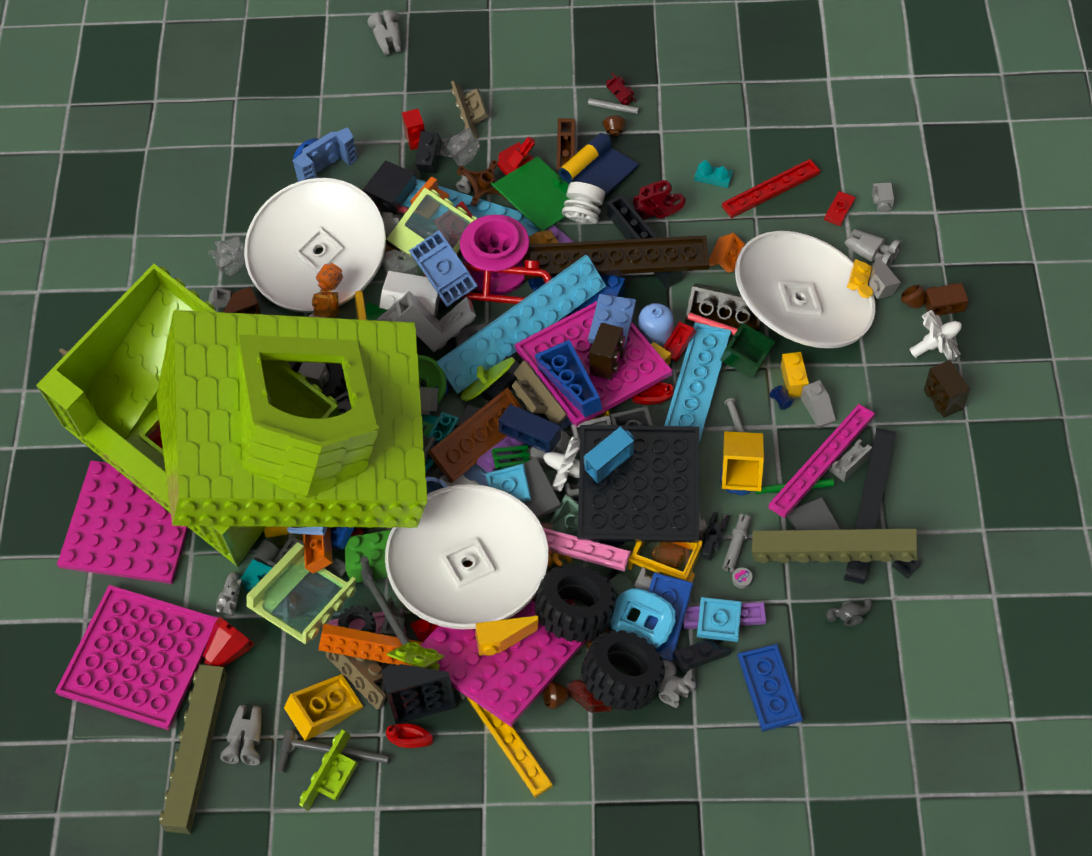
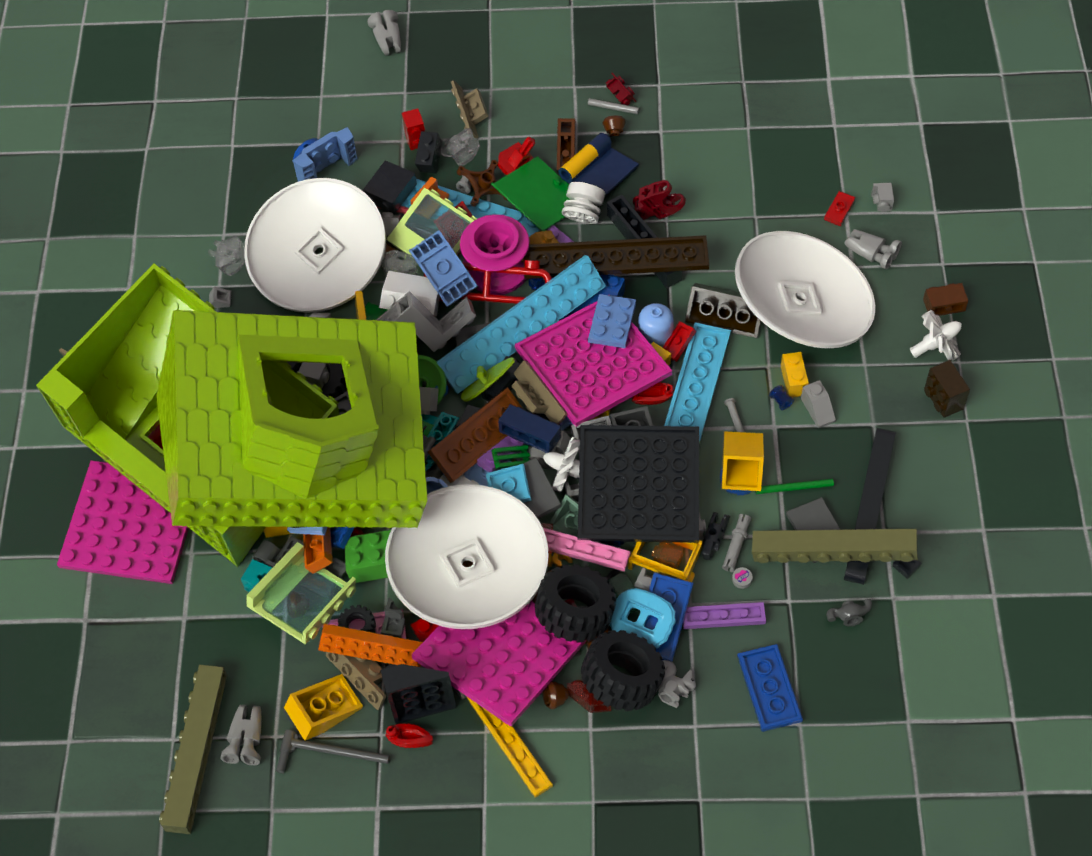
dark pink plate [55,585,218,731] -> none
red cone [203,617,255,667] -> none
light grey animal [215,571,242,616] -> none
reddish brown slope [223,287,261,314] -> none
lime bracket [299,729,358,811] -> none
clear orange brick [312,288,339,317] -> none
orange head [316,263,343,291] -> none
dark grey bar [360,556,410,645] -> none
lime hinge [387,642,445,670] -> none
yellow slope [475,616,538,656] -> none
blue wedge [535,339,603,417] -> none
dark azure window [584,426,634,484] -> none
dark brown brick [589,322,626,380] -> none
black hinge [672,639,731,672] -> none
coral bar [687,312,738,335] -> none
teal tile [694,160,733,188] -> none
medium azure tile [697,597,742,642] -> none
orange panel [709,233,745,273] -> none
dark green piece [720,322,775,379] -> none
red tile [722,159,820,219] -> none
dark pink plate [769,404,875,518] -> none
light grey hinge [829,439,872,482] -> none
yellow hinge [846,259,873,298] -> none
light grey slope [868,257,901,299] -> none
reddish brown cone [901,285,925,309] -> none

